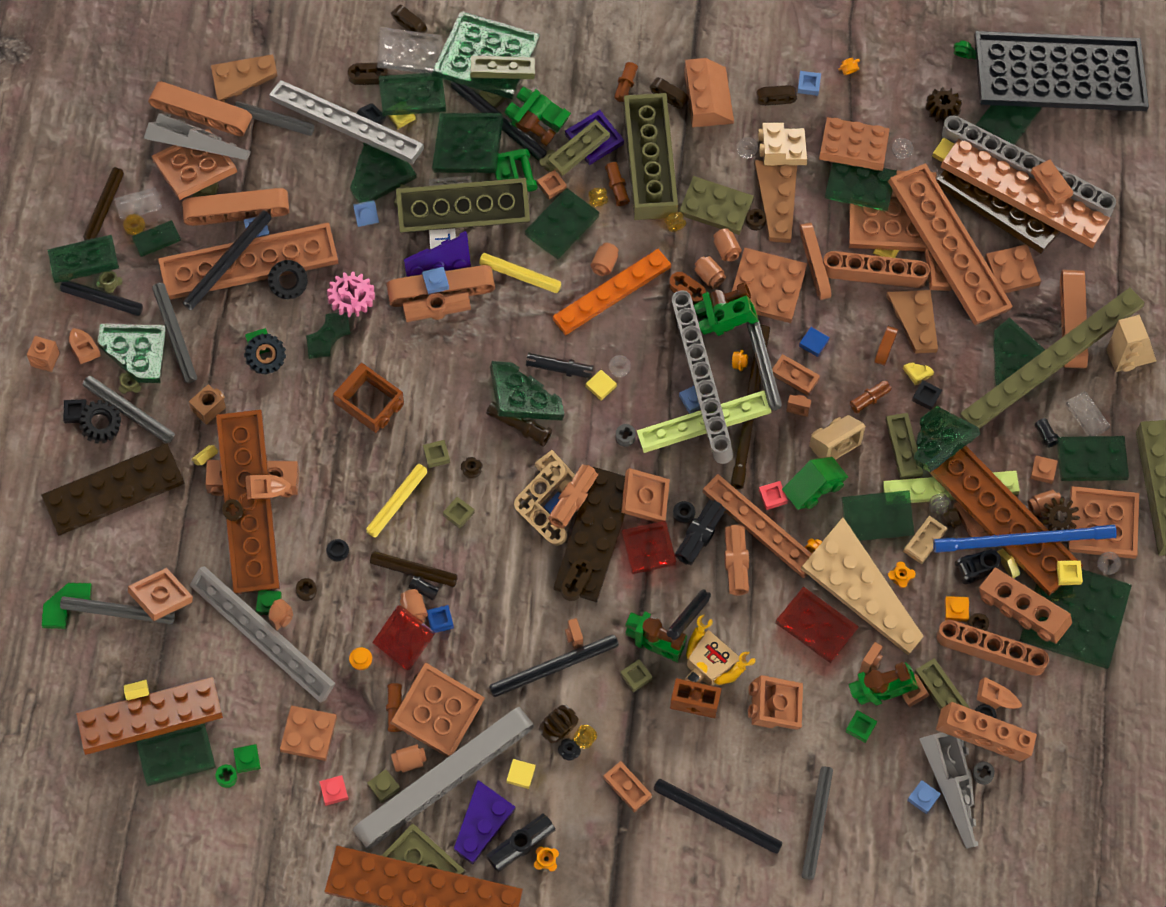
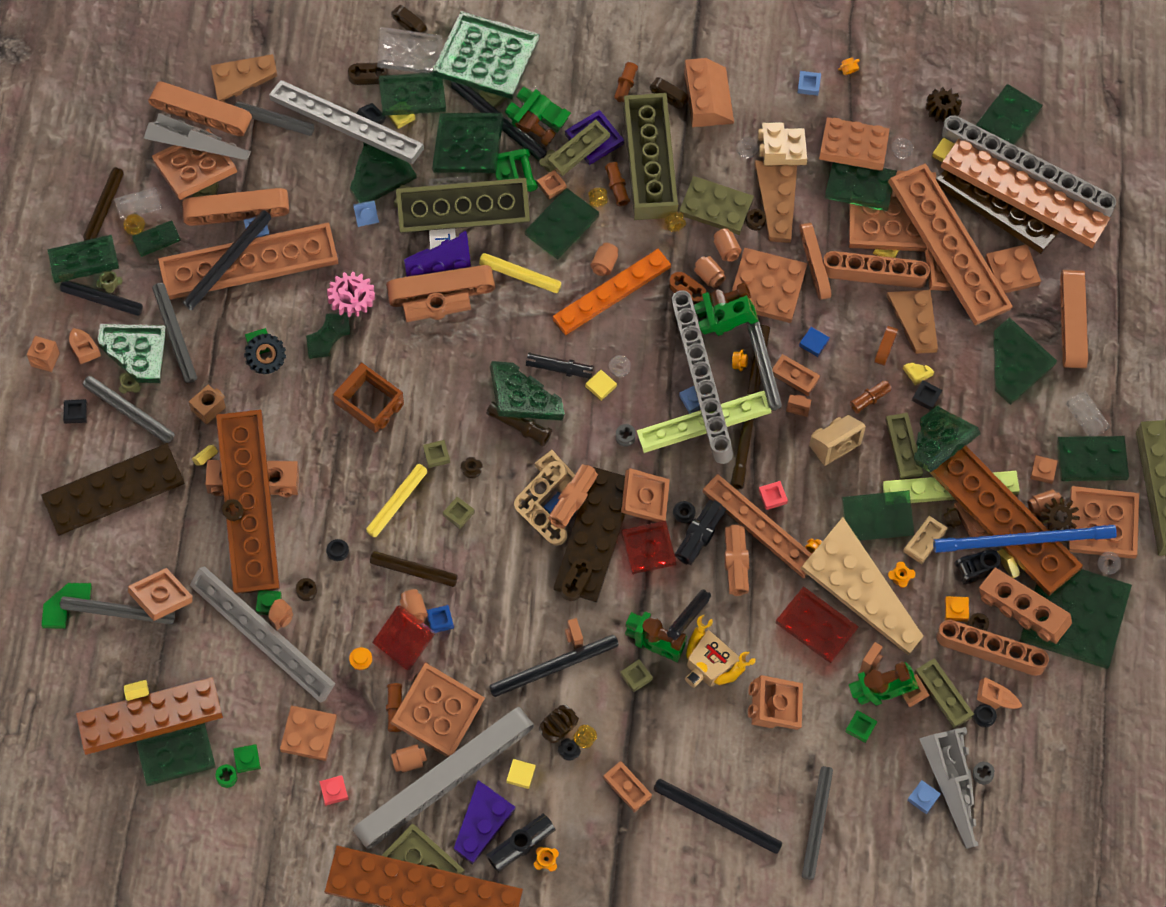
black tyre [79,400,121,444] -> none
nougat plate [246,475,291,499] -> none
black tyre [268,260,308,299] -> none
olive plate [367,769,400,803] -> none
black pin [408,576,439,601] -> none
medium blue plate [422,267,449,295] -> none
plate [471,56,535,79] -> none
dark orange brick [670,678,722,719] -> none
dark brown beam [756,85,797,106] -> none
green brick [782,457,848,510] -> none
clear plate [929,494,952,514] -> none
nougat brick [936,702,1037,762] -> none
green plate [953,40,976,60] -> none
olive plate [960,287,1145,432] -> none
plate [974,31,1149,112] -> none
nougat plate [1031,160,1073,205] -> none
black pin [1034,418,1059,448] -> none
light yellow tile [1056,561,1083,585] -> none
tan wedge [1106,315,1156,372] -> none

